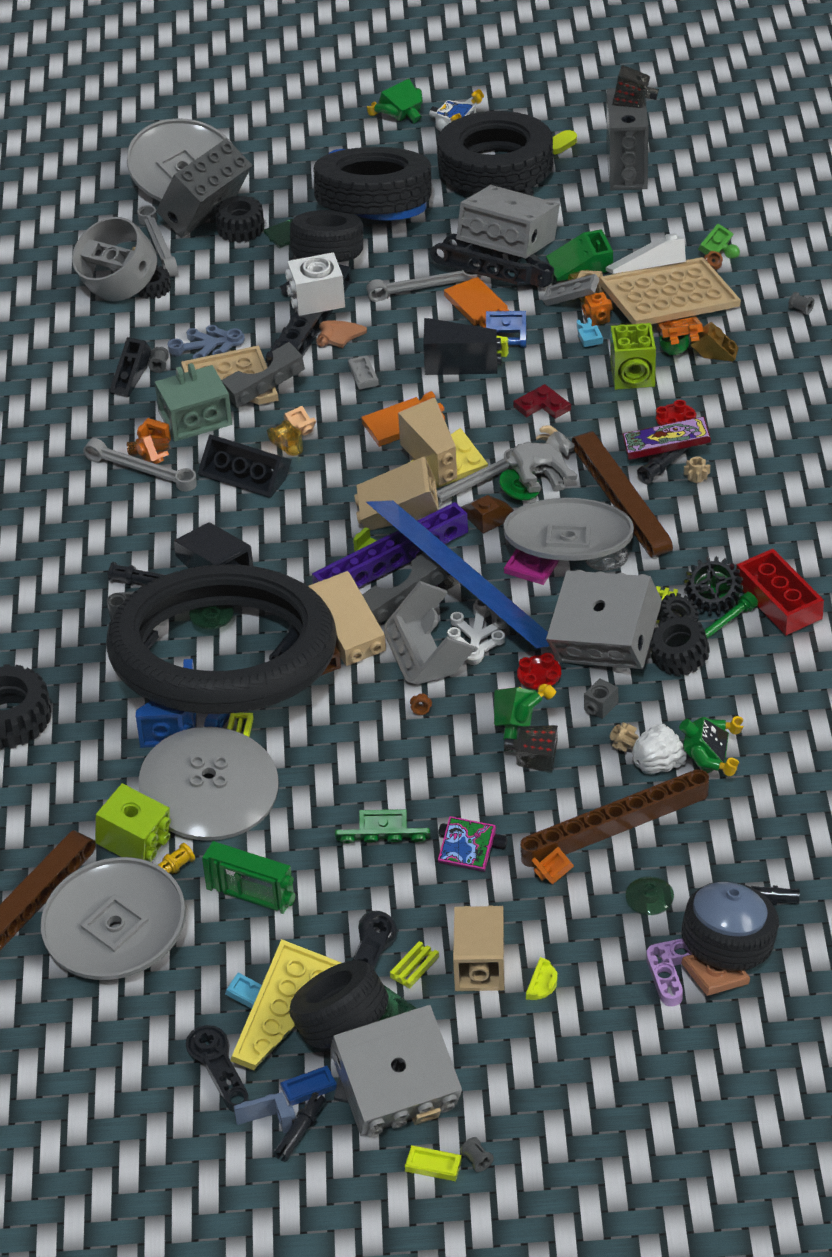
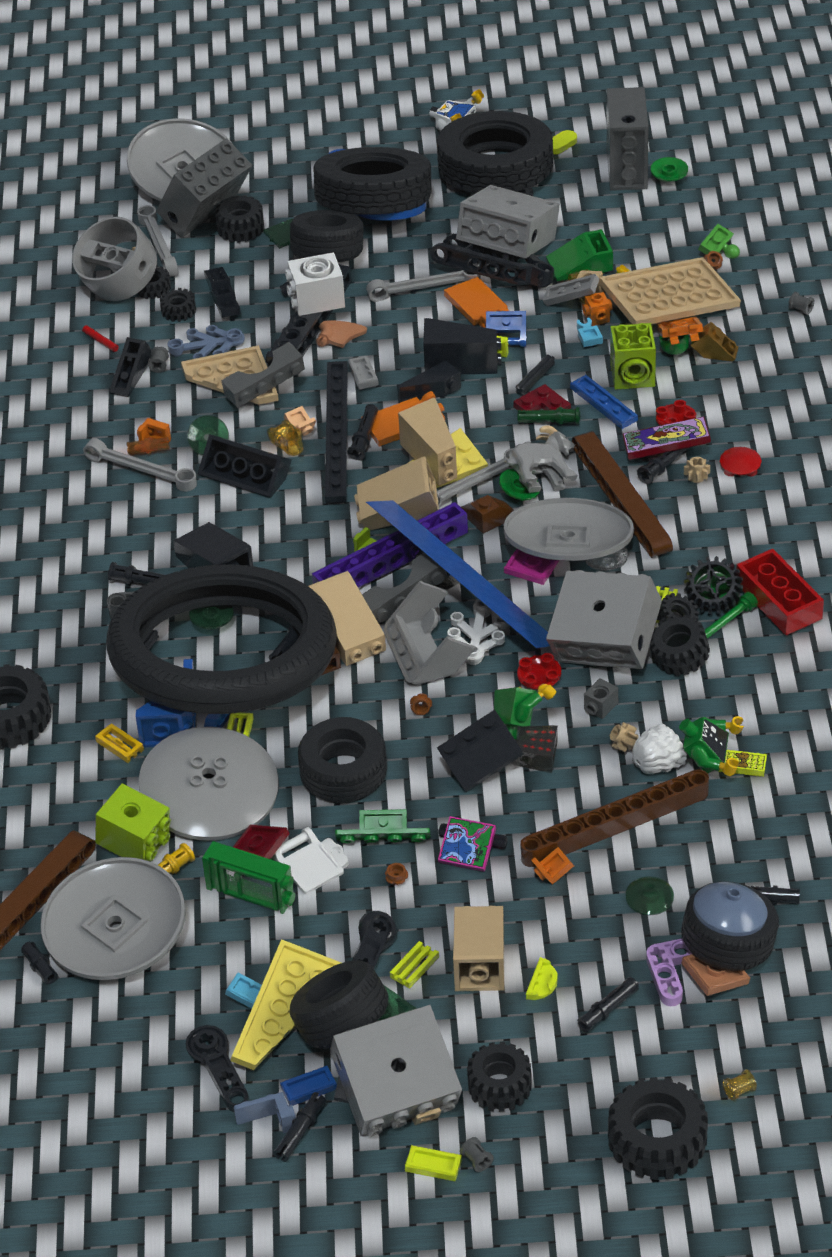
orange bracket [136,435,169,464] -> none
sand green piece [155,363,232,442] -> none
green torso [366,79,423,123] -> none
white wedge [606,234,686,274] -> none
clear smoke torso [612,65,659,108] -> none
none -> black pin [21,941,58,984]
none -> red piece [82,325,119,352]
none -> yellow tile [95,723,144,763]
none -> black tyre [160,288,196,322]
none -> clear green dish [187,415,229,455]
none -> black slope [204,267,241,318]
none -> dark red tile [233,824,290,859]
none -> white piece [272,827,349,894]
none -> black tyre [298,717,387,803]
none -> black plate [325,361,348,503]
none -> black pin [347,404,378,460]
none -> dark orange plate [385,863,408,885]
none -> black slope [397,360,461,403]
none -> black slope [437,709,524,792]
none -> black tyre [467,1042,532,1112]
none -> black axle [515,354,555,395]
none -> dark green pin [517,407,580,425]
none -> blue tile [570,375,638,429]
none -> black pin [577,977,639,1032]
none -> black tyre [608,1077,708,1180]
none -> green dish [651,157,688,181]
none -> neon yellow tile [719,750,767,777]
none -> red dish [720,447,762,477]
none -> clear yellow bush [723,1069,757,1101]

